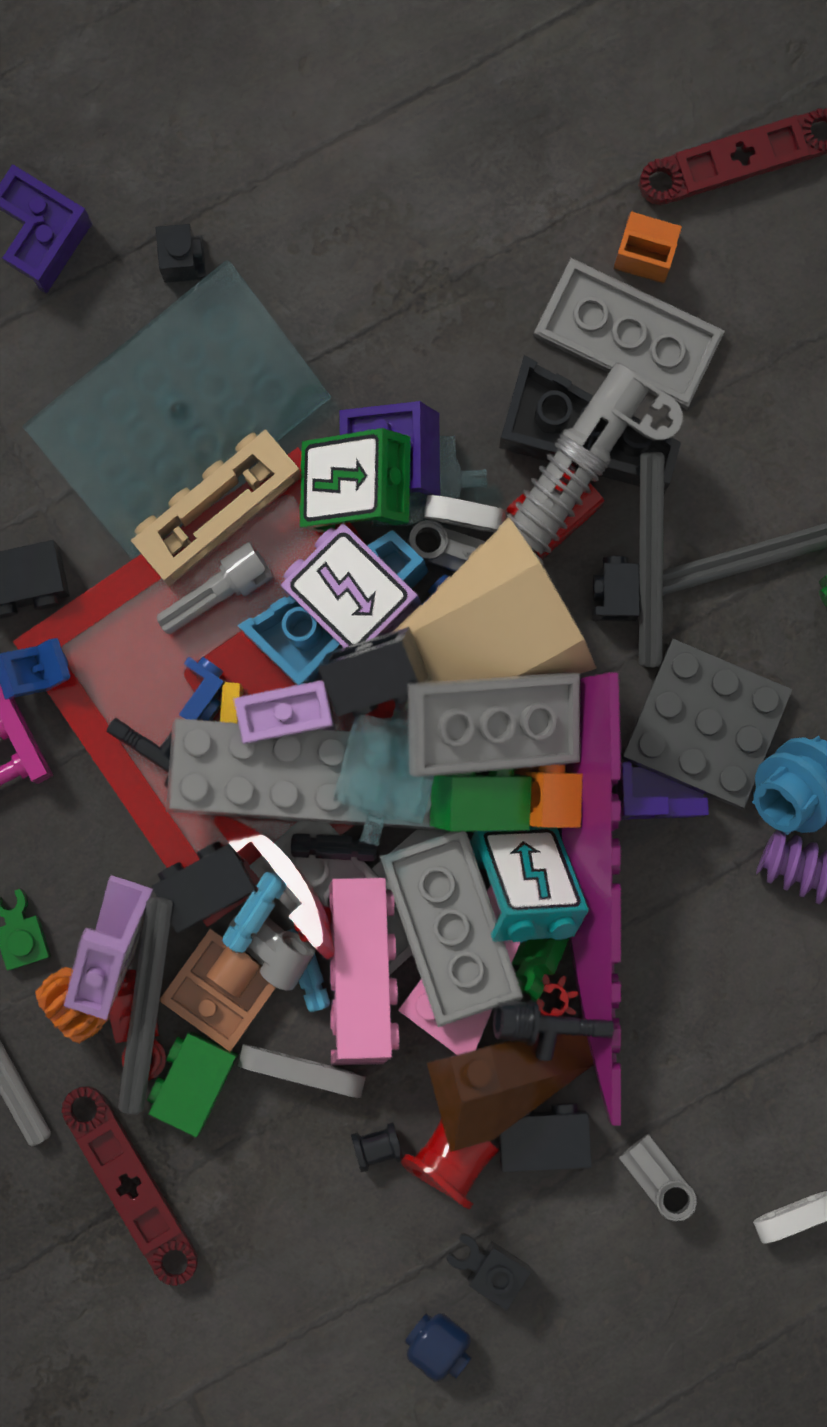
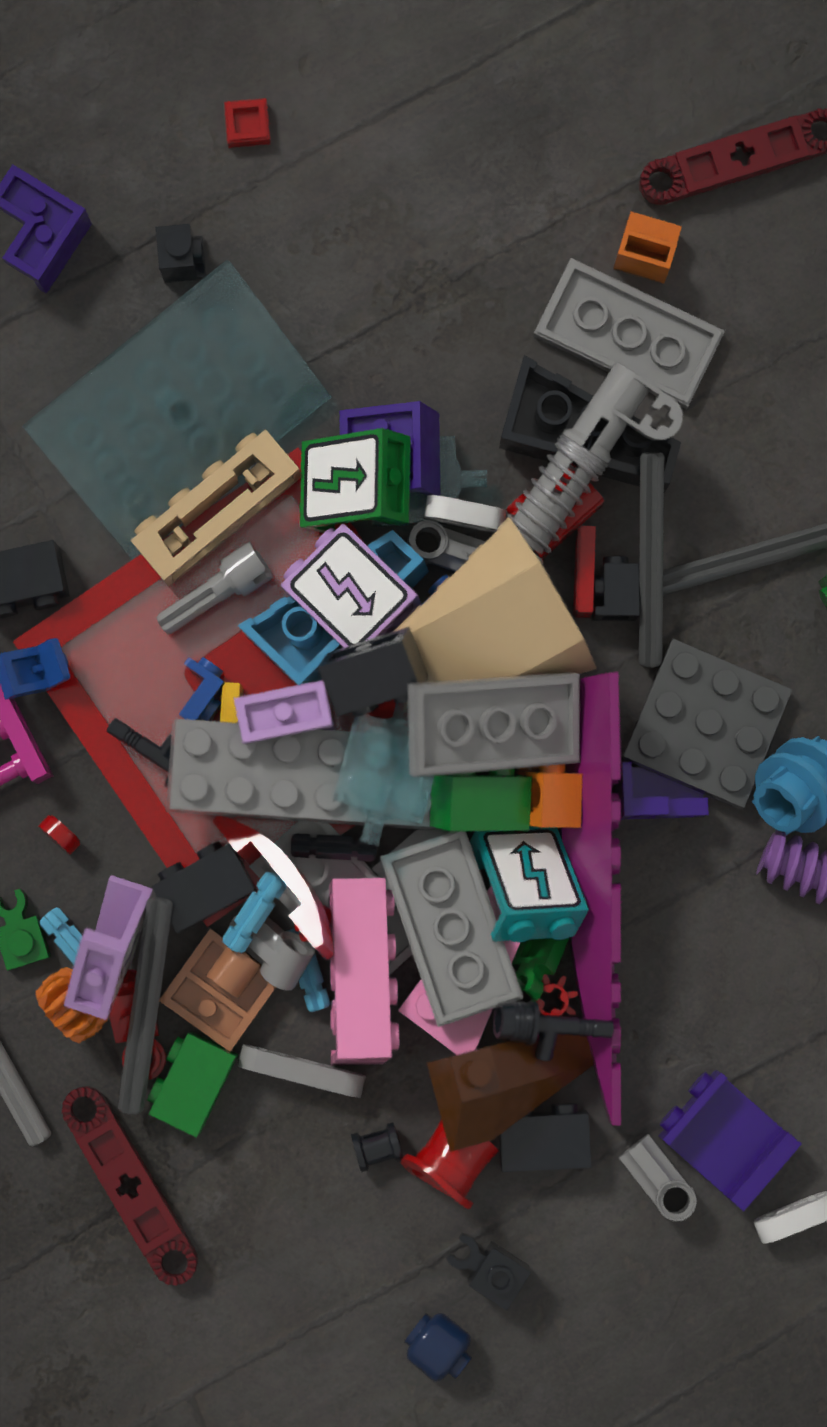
none -> red tile [38,815,80,855]
none -> medium azure axle [39,907,83,966]
none -> red tile [224,98,271,148]
none -> red tile [573,526,596,618]
none -> dark purple panel [658,1070,802,1212]

